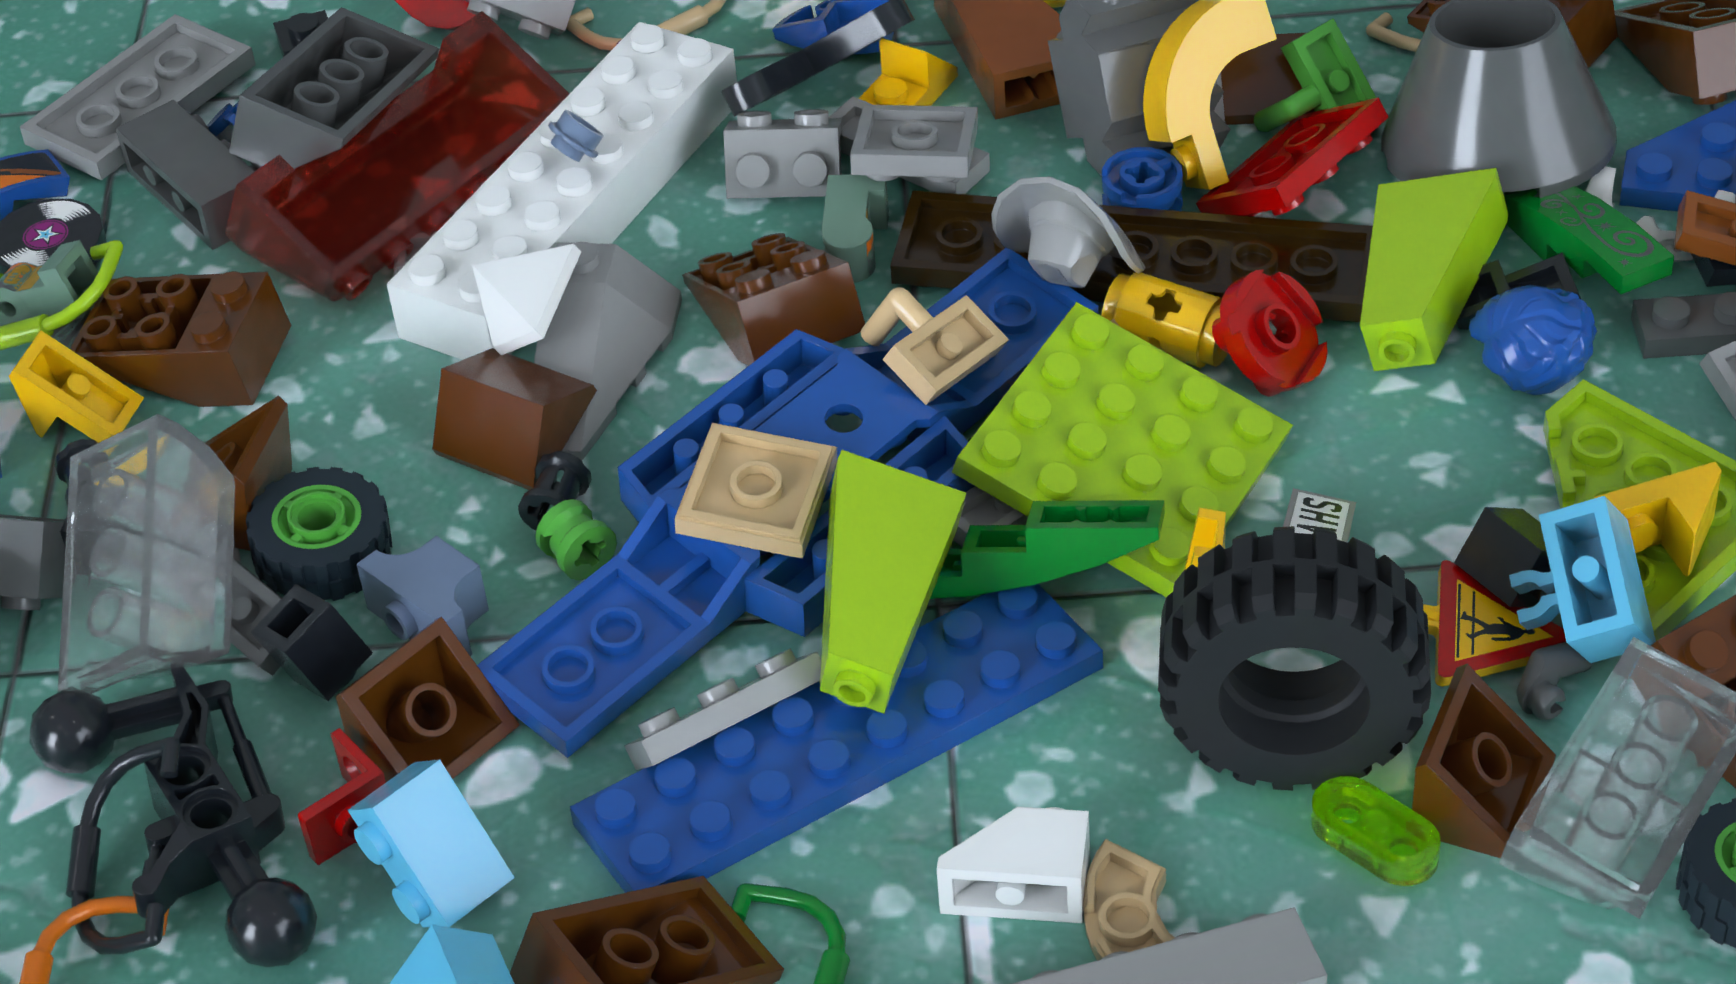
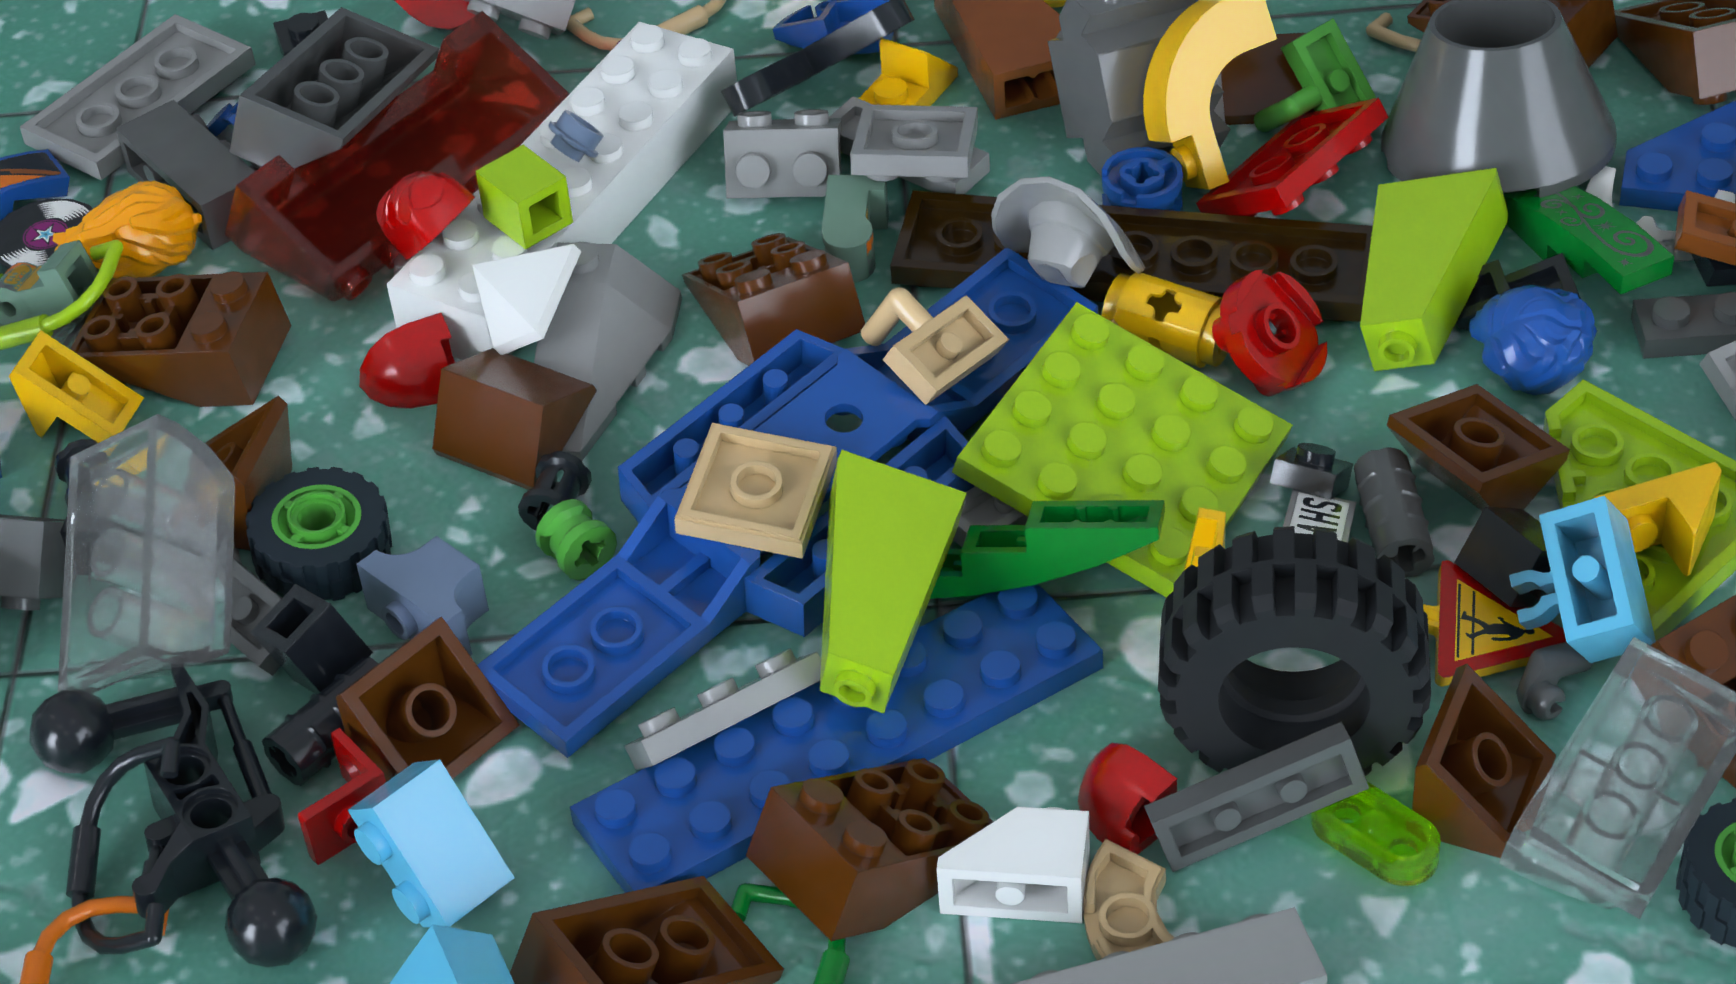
none -> light orange hair [53,180,202,279]
none -> black axle [262,656,378,786]
none -> red brick [359,313,456,409]
none -> red piece [376,171,475,260]
none -> lime brick [475,144,573,250]
none -> reddish brown slope [746,758,994,941]
none -> red brick [1078,743,1177,855]
none -> dark grey plate [1144,721,1369,872]
none -> black plate [1270,443,1353,500]
none -> dark grey axle [1354,447,1435,578]
none -> reddish brown slope [1387,384,1570,512]

